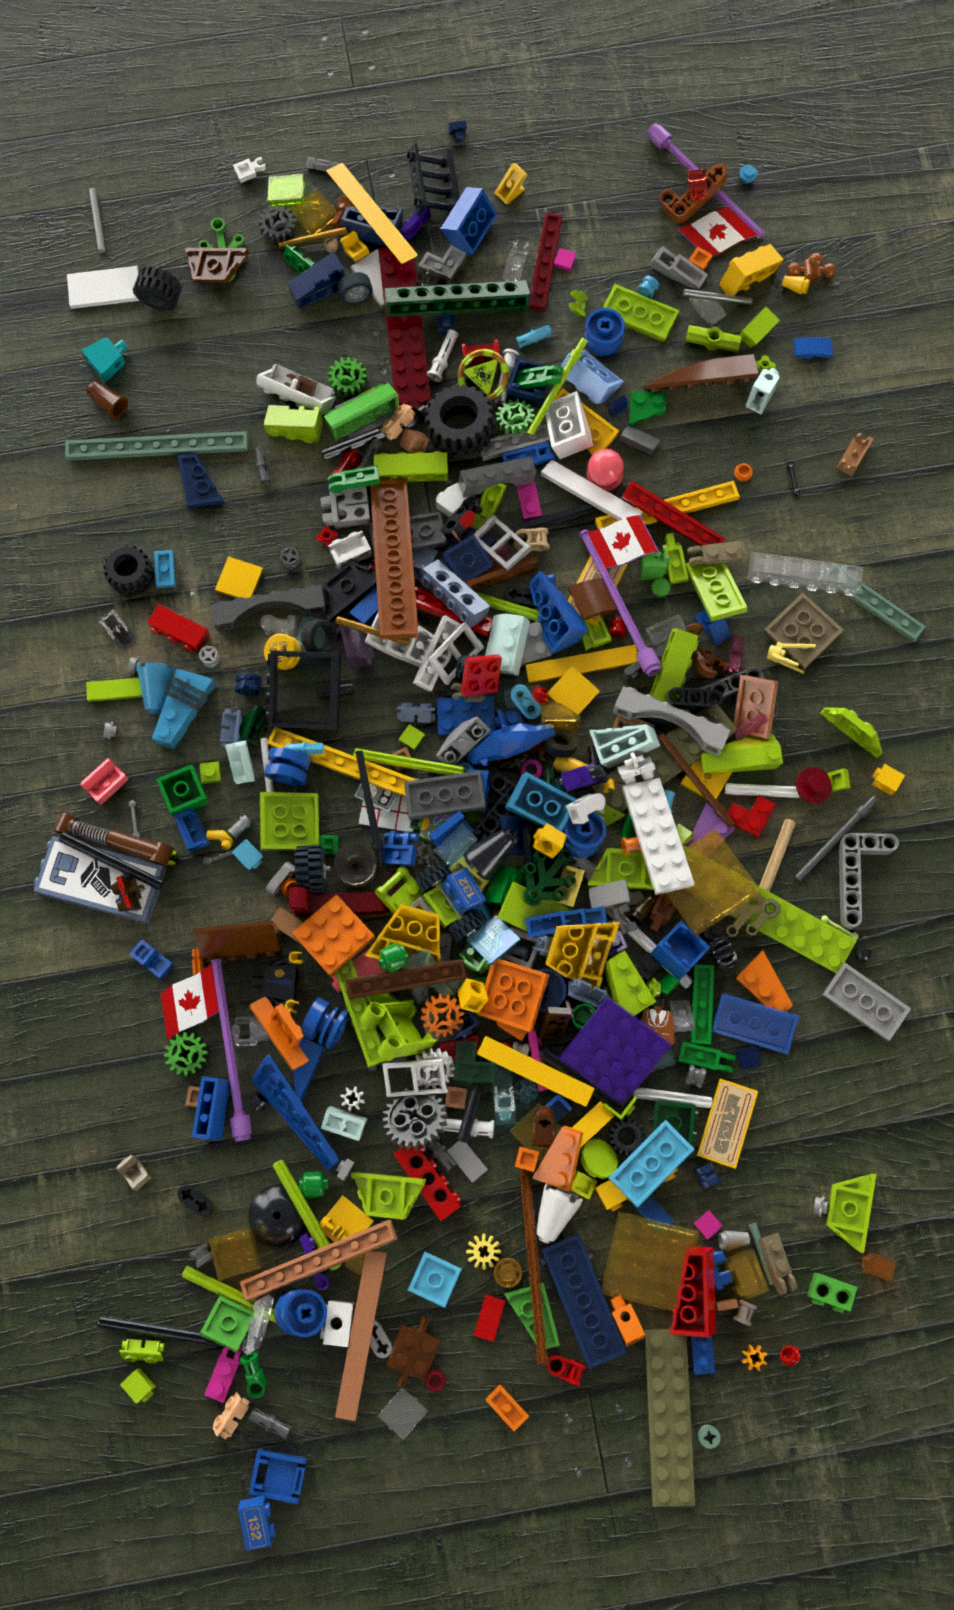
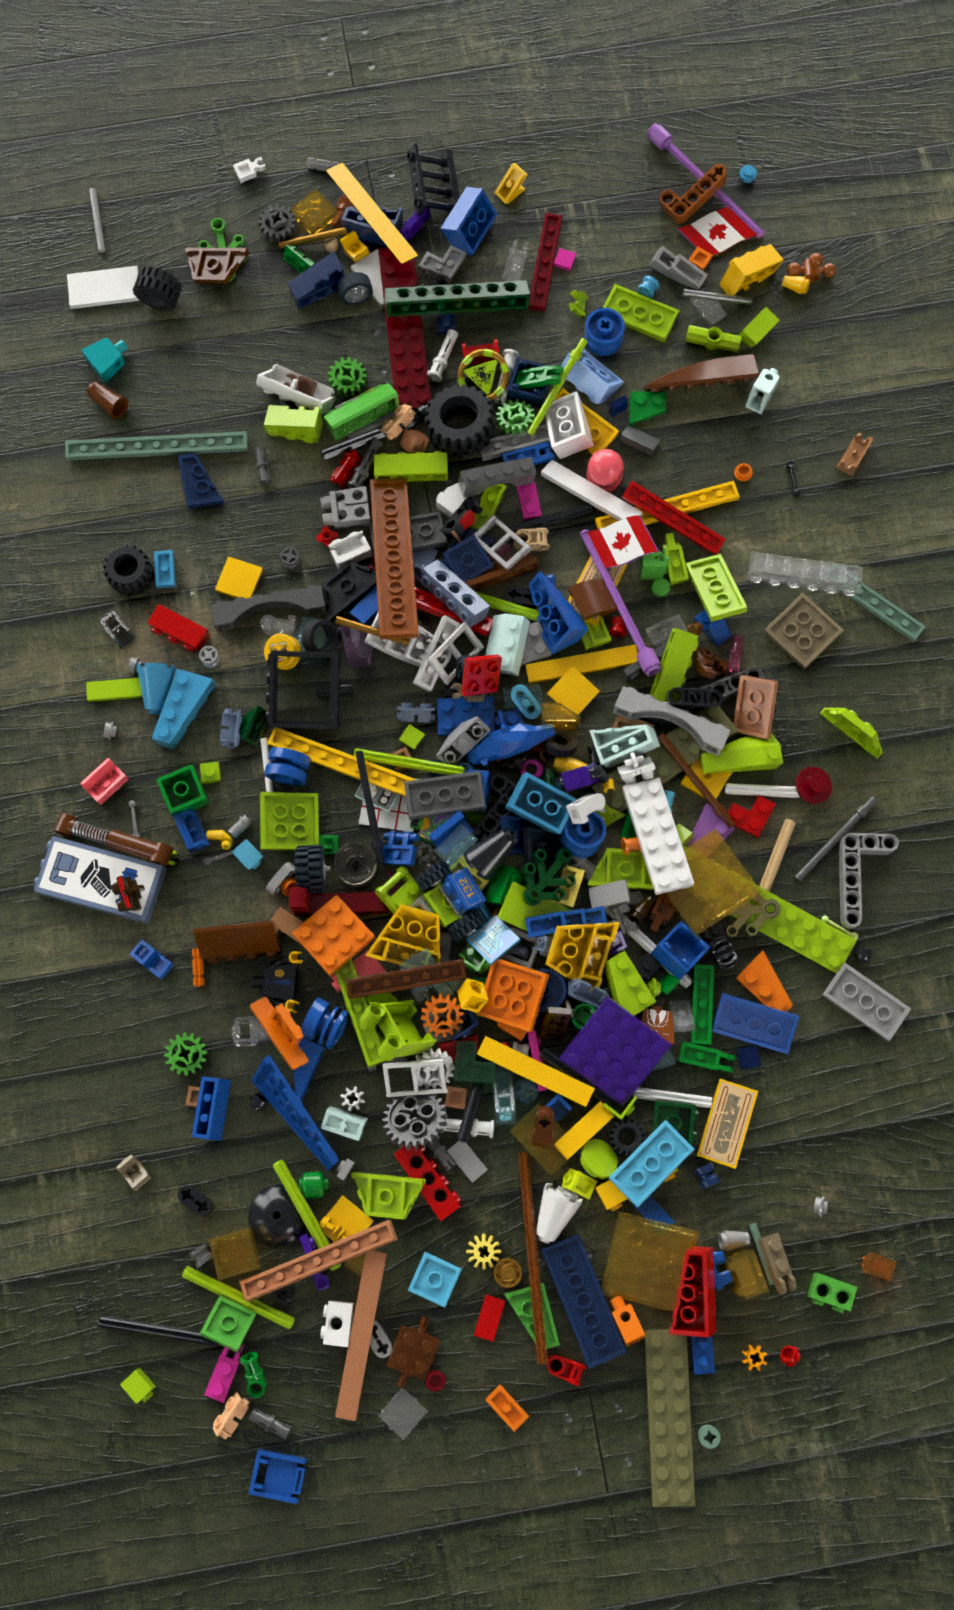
black axle [59,832,164,890] -> none
lime hinge [119,1339,165,1364] -> none
flag [161,958,252,1142] -> none
clear smoke tile [164,676,207,711] -> none
light aqua hinge [225,740,255,784] -> none
dark blue wheel [235,673,262,696] -> none
blue brick [238,1495,276,1551] -> none
clear hinge [242,1295,274,1355] -> none
clear neon green tile [268,174,304,206] -> none
blue wheel [274,1289,327,1337] -> none
medium azure axle [285,742,324,755] -> none
green hinge [328,466,380,493] -> none
green head [377,943,409,973] -> none
dark blue tile [448,120,467,142] -> none
orange plate [515,1147,539,1172] -> none
medium azure axle [516,325,552,348] -> none
red plate [532,685,549,704] -> none
orange wing [532,1126,584,1192] -> none
yellow brick [533,824,567,859] -> none
dark grey wheel [685,1064,706,1088] -> none
dark tan hinge [687,541,742,565] -> none
clear red brick [688,169,708,200] -> none
dark pink tile [693,1210,722,1240] -> none
medium nougat tile [715,1298,738,1311] -> none
clear pink axle [733,713,767,740] -> none
light grey bush [733,1300,757,1326] -> none
lime plate [756,355,776,374] -> none
light yellow plant [767,642,816,674] -> none
blue slope [793,337,833,359] -> none
lime wing [825,1174,877,1253] -> none
lime plate [828,769,850,792] -> none
yellow brick [872,764,905,796] -> none

